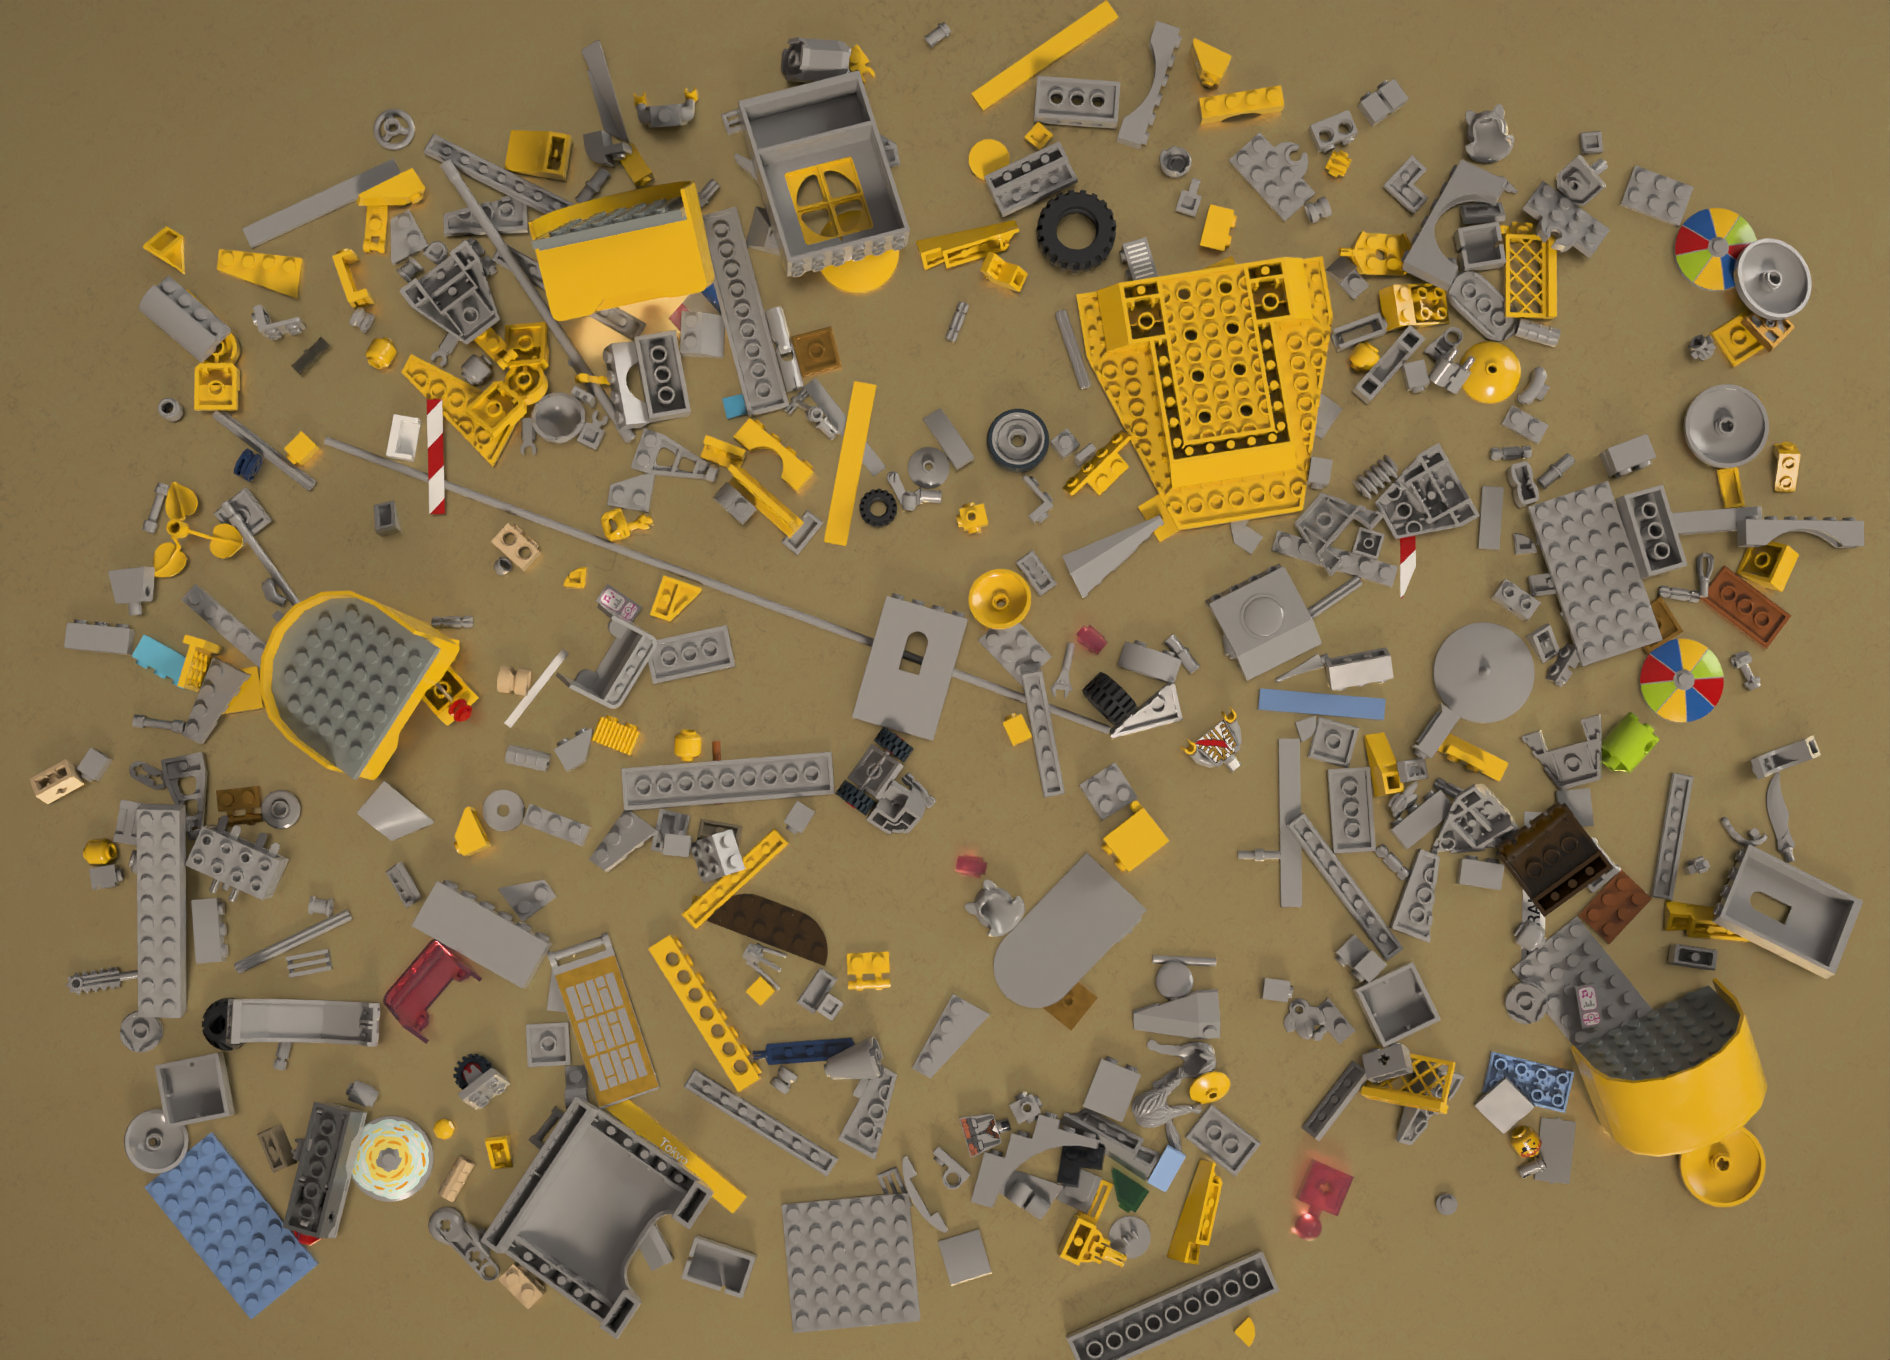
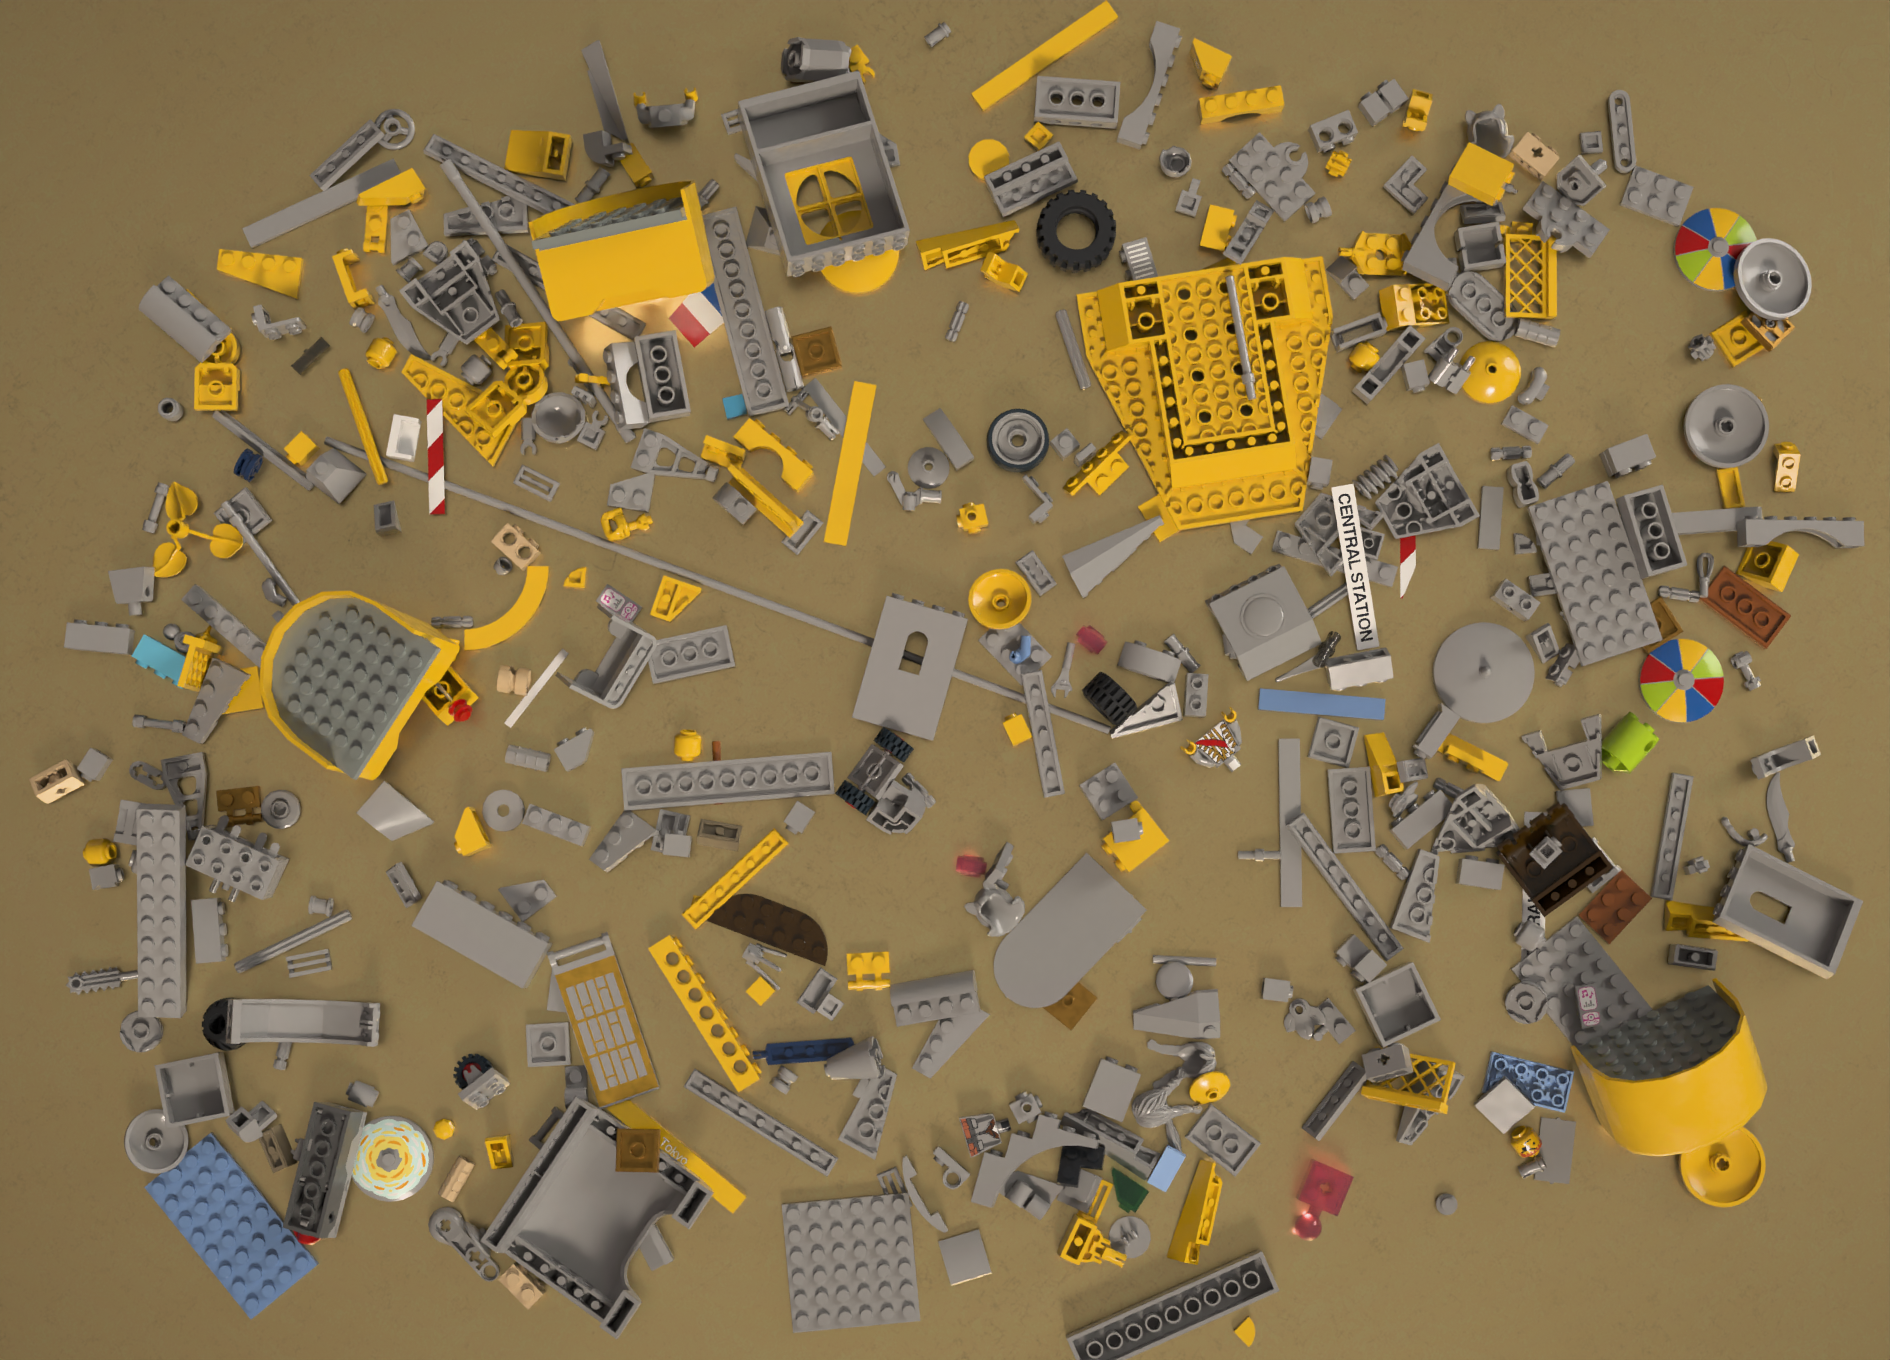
yellow slope [143,226,185,275] -> none
clear pink windscreen [383,939,482,1044] -> none
yellow brick [591,715,641,756] -> none
light grey slope [680,311,725,358] -> none
light grey piece [681,1235,757,1298] -> none
light grey bracket [691,829,745,883] -> none
black tyre [859,488,897,528] -> none
light grey tile [1295,716,1316,742] -> none
none -> light grey plate [163,623,195,653]
none -> yellow bar [195,625,218,644]
none -> light grey brick [225,1101,277,1142]
none -> light grey slope [306,448,366,504]
none -> light grey plate [309,119,385,191]
none -> yellow axle [338,368,388,485]
none -> light grey sword [375,285,431,360]
none -> yellow tile [464,566,549,651]
none -> light grey axle [495,289,523,327]
none -> light grey tile [513,464,560,502]
none -> pearl gold plate [615,1128,661,1173]
none -> light grey brick [890,970,981,1027]
none -> light grey plate [985,842,1014,890]
none -> medium blue arm [1009,636,1031,664]
none -> light grey brick [1110,818,1143,843]
none -> light grey brick [1183,673,1208,718]
none -> light grey axle [1222,163,1256,199]
none -> light grey slope [1223,200,1274,265]
none -> light grey bar [1225,276,1256,400]
none -> clear smoke pin [1312,631,1341,668]
none -> white sticker [1331,484,1379,651]
none -> yellow brick [1402,89,1433,131]
none -> yellow brick [1448,142,1515,206]
none -> tan brick [1509,132,1560,181]
none -> light grey window [1528,836,1562,869]
none -> light grey plate [1608,90,1636,173]

